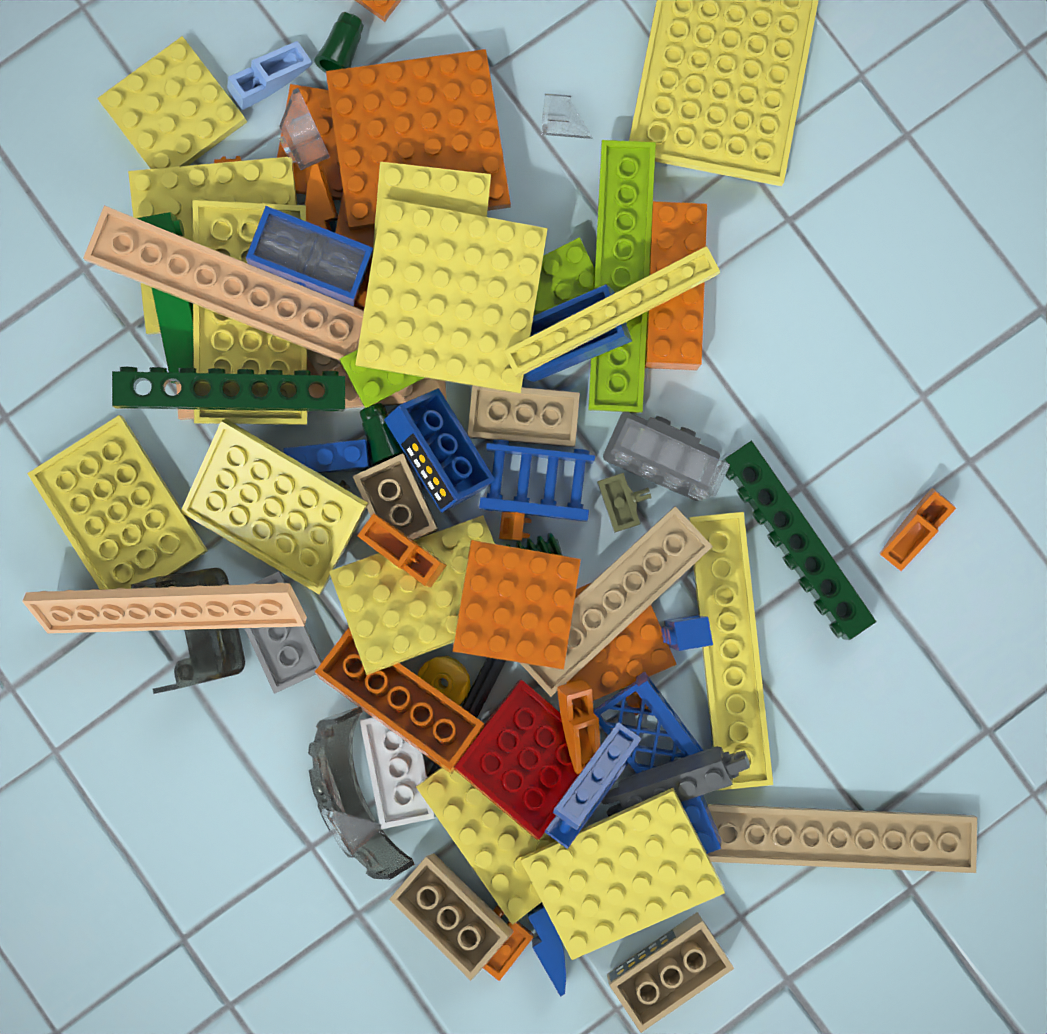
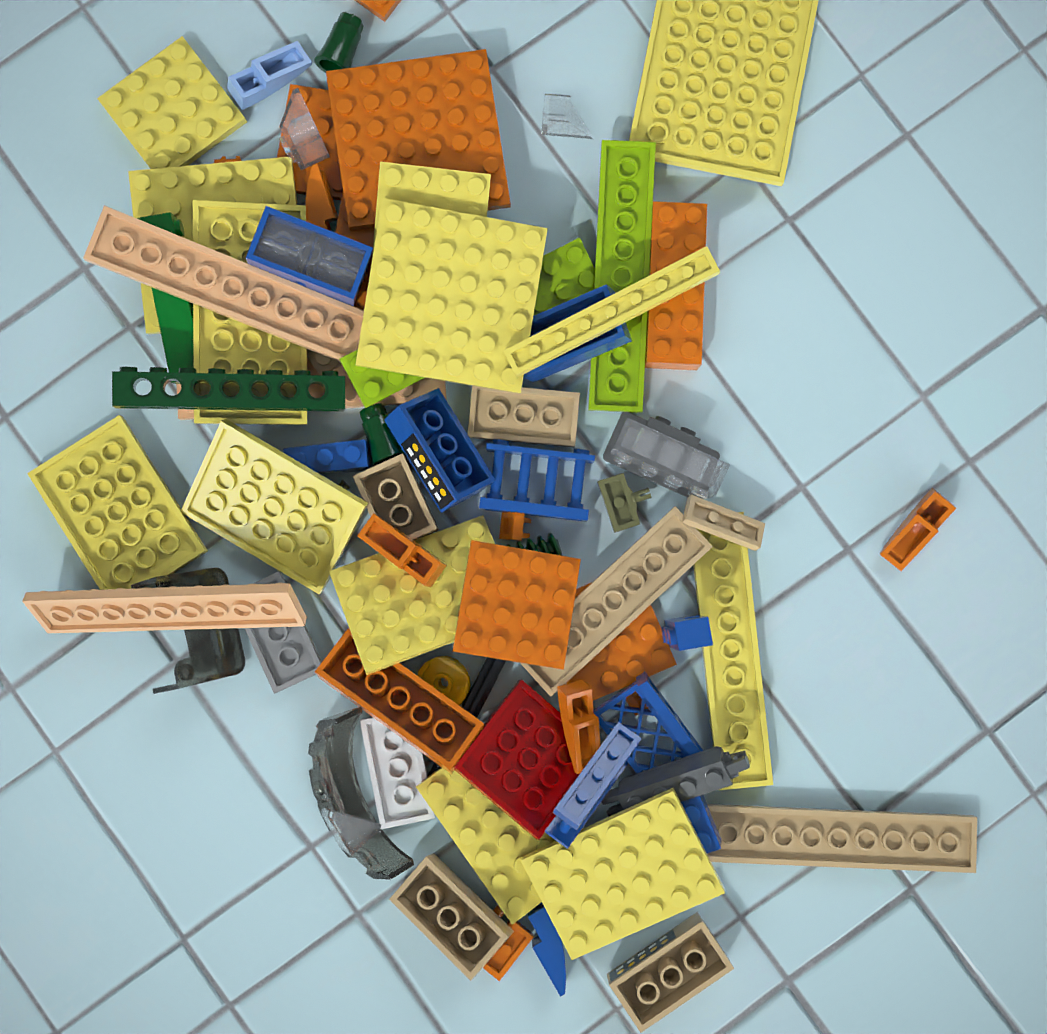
dark green brick [720,440,877,640] -> none
none -> tan plate [682,495,765,551]

